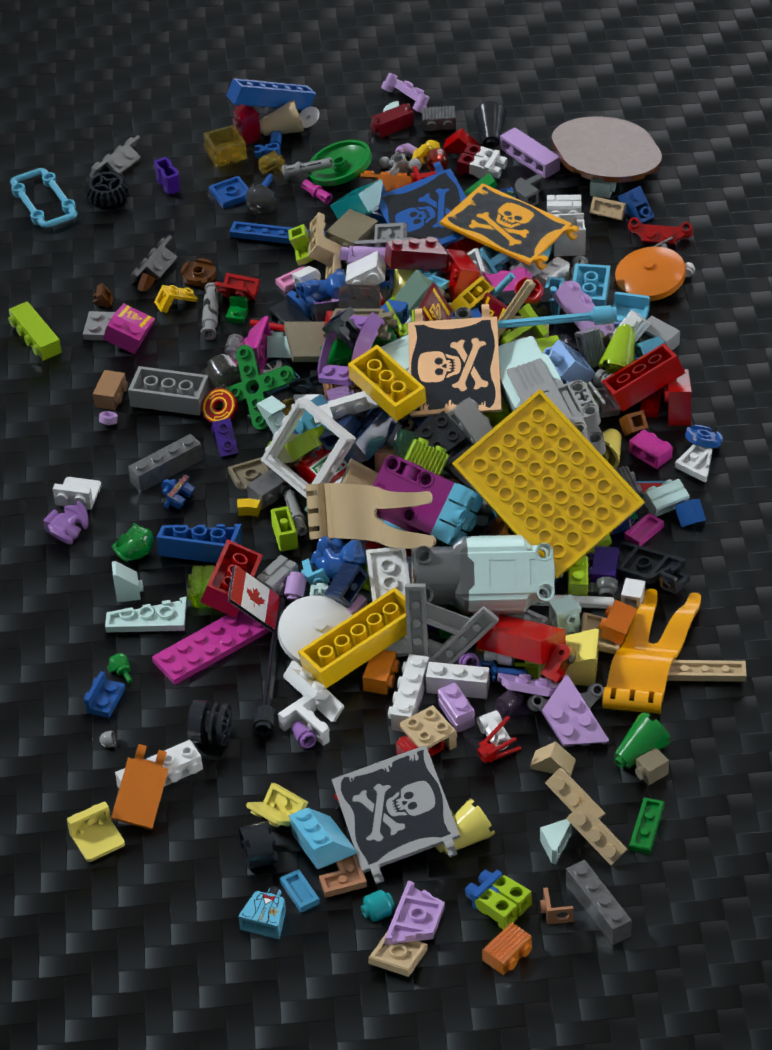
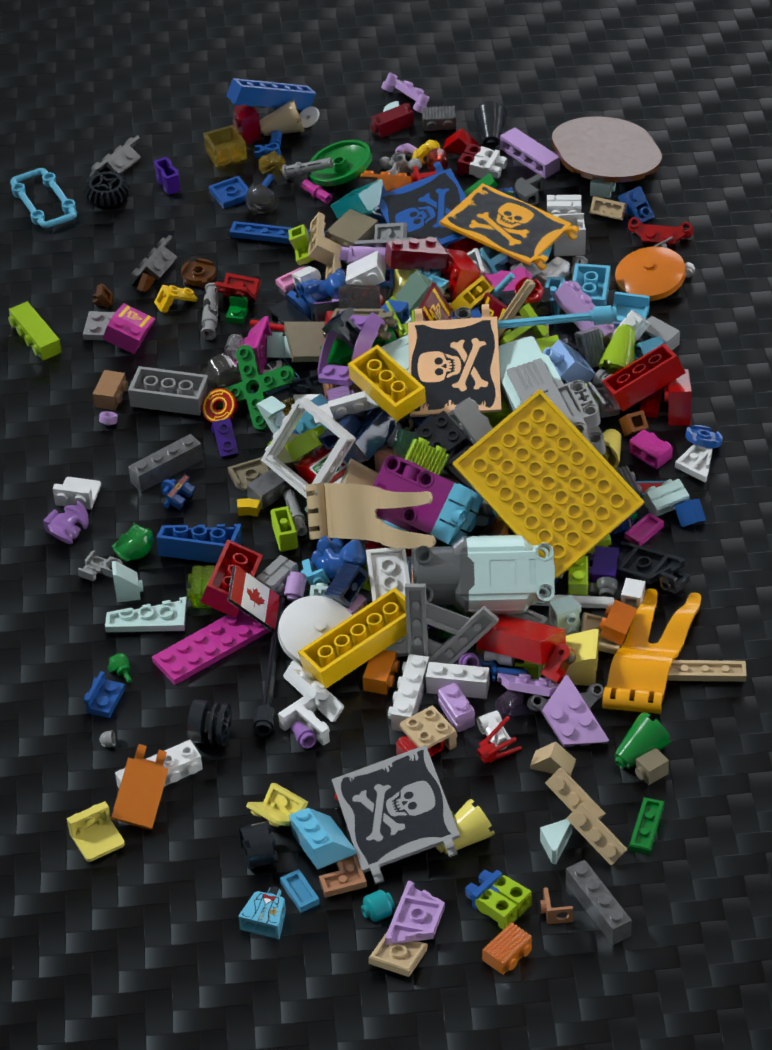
none -> light grey piece [78,551,123,581]

